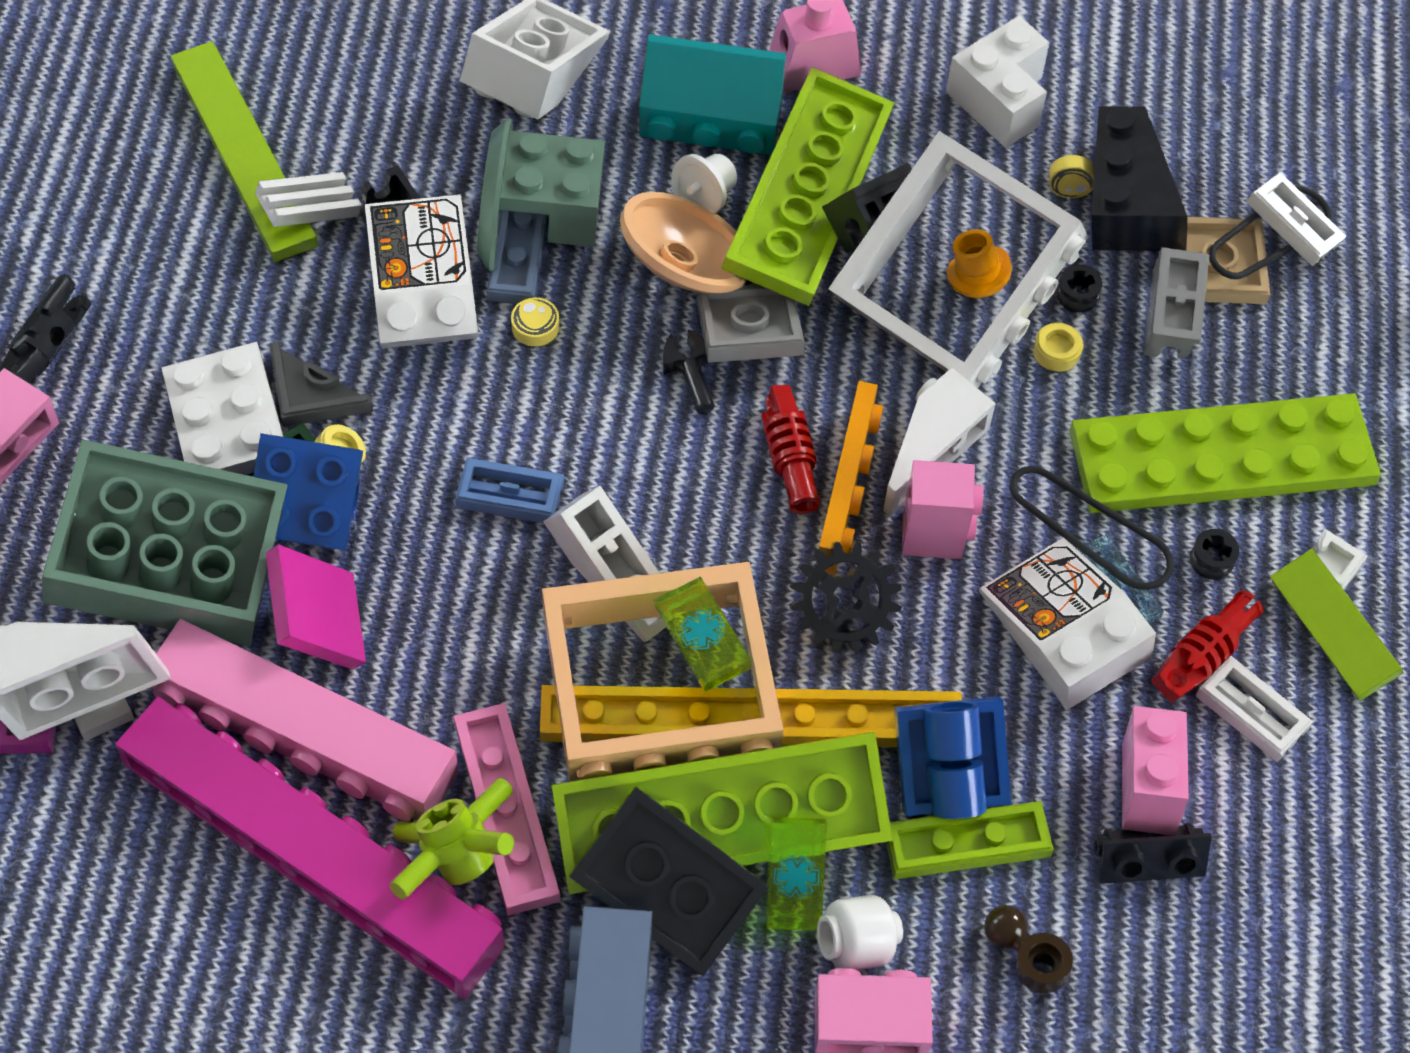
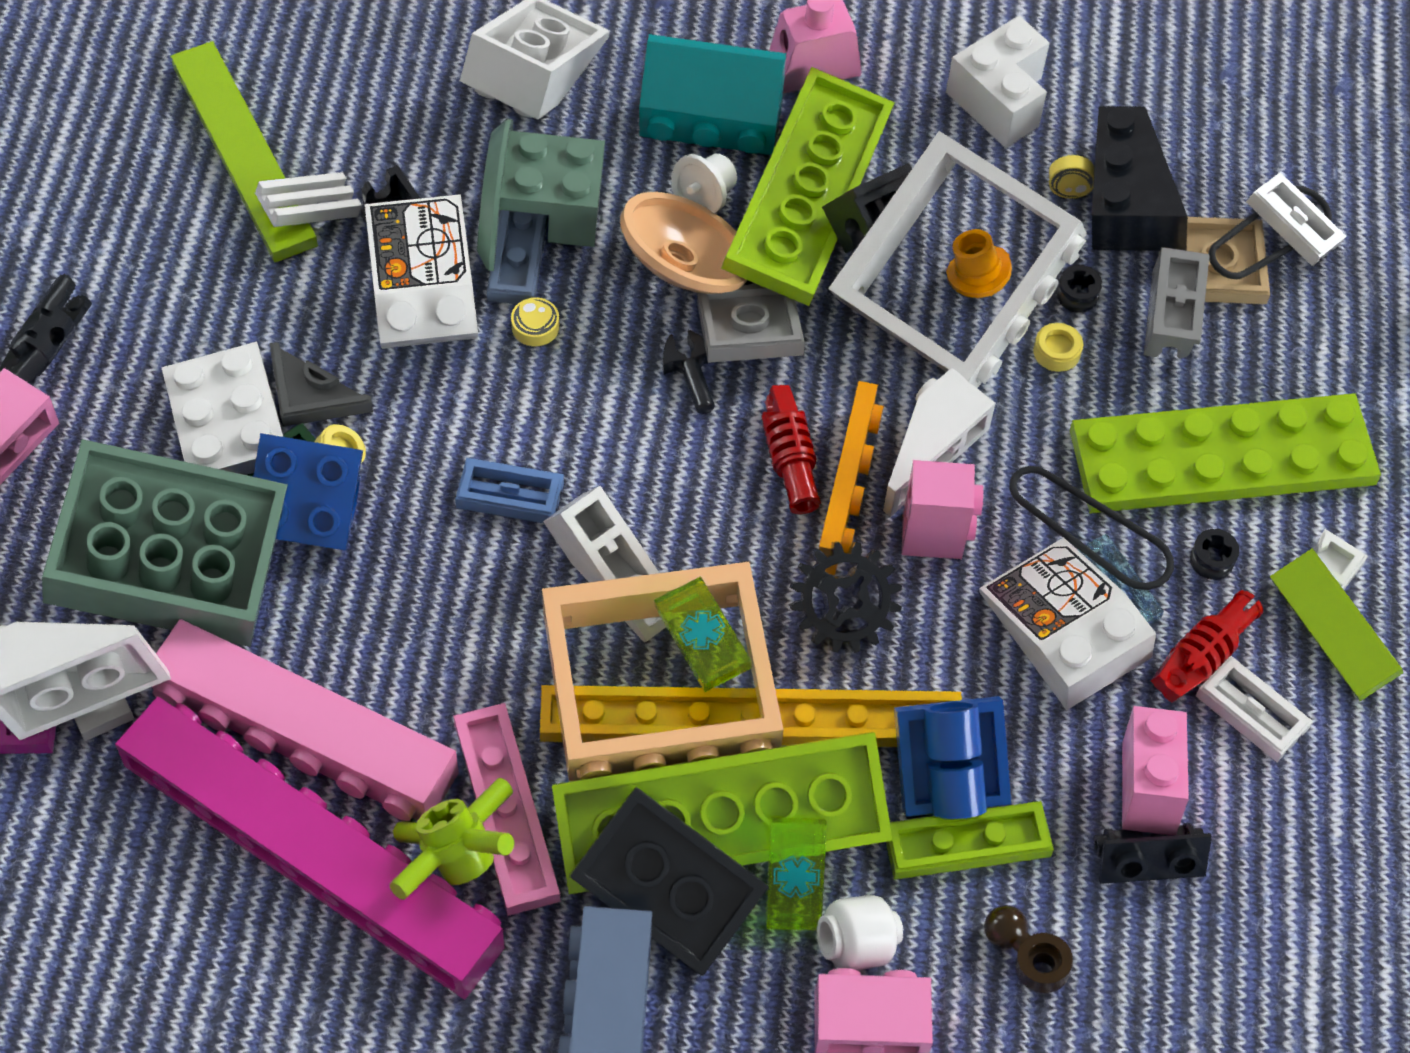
dark pink tile [266,544,366,670] -> none

